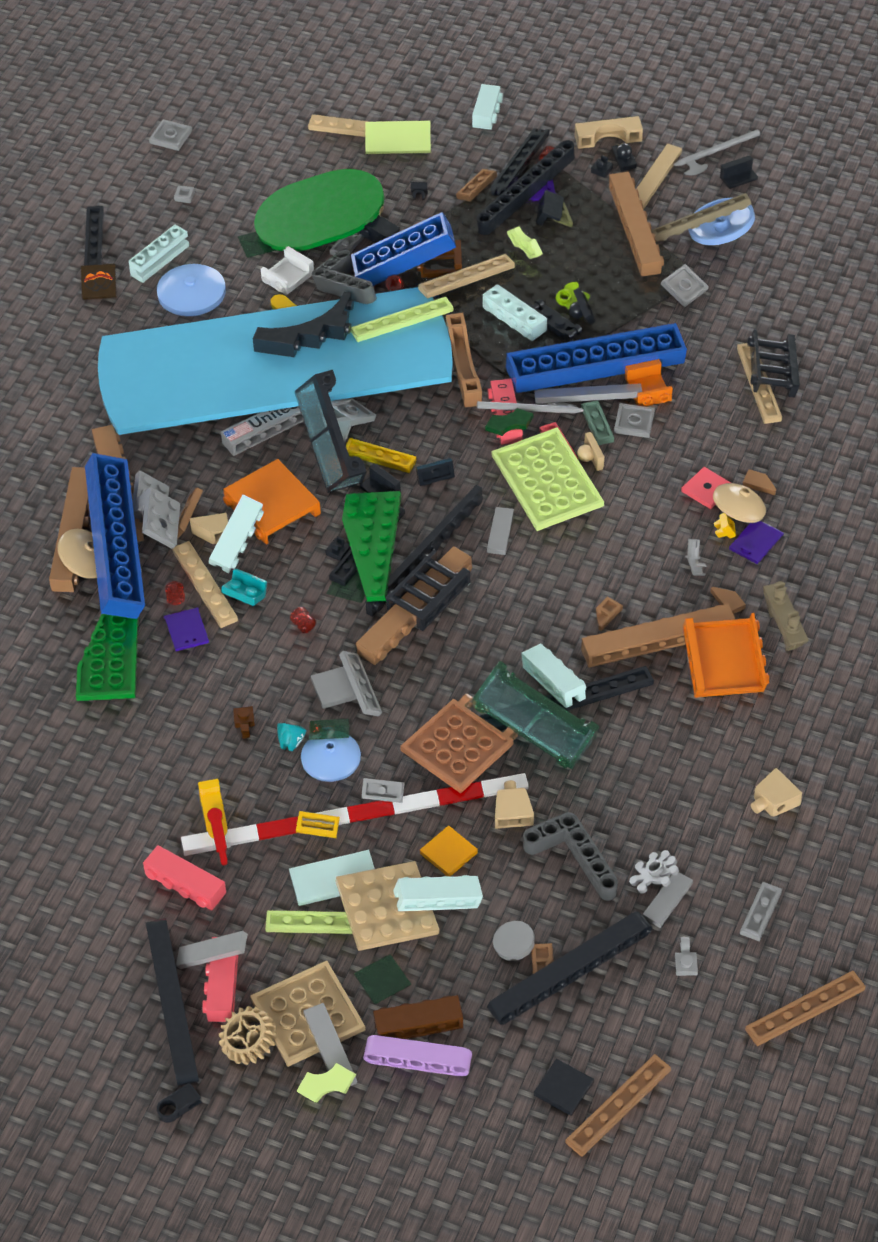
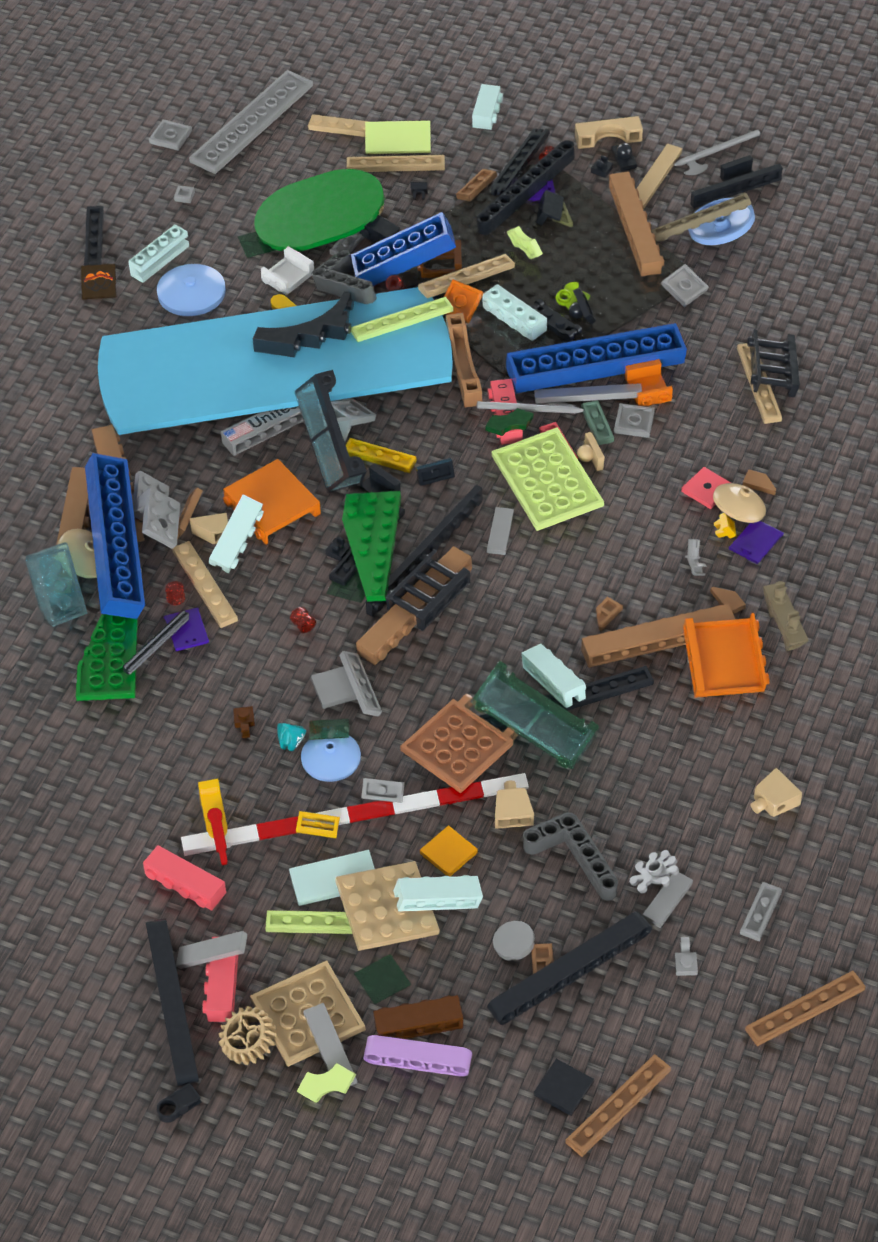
teal bracket [221,569,267,606] -> none
none -> clear light blue windscreen [25,542,88,627]
none -> black axle [123,610,190,675]
none -> light grey plate [189,70,313,174]
none -> tan tile [346,155,445,172]
none -> orange tile [444,279,484,324]
none -> black plate [690,163,783,208]

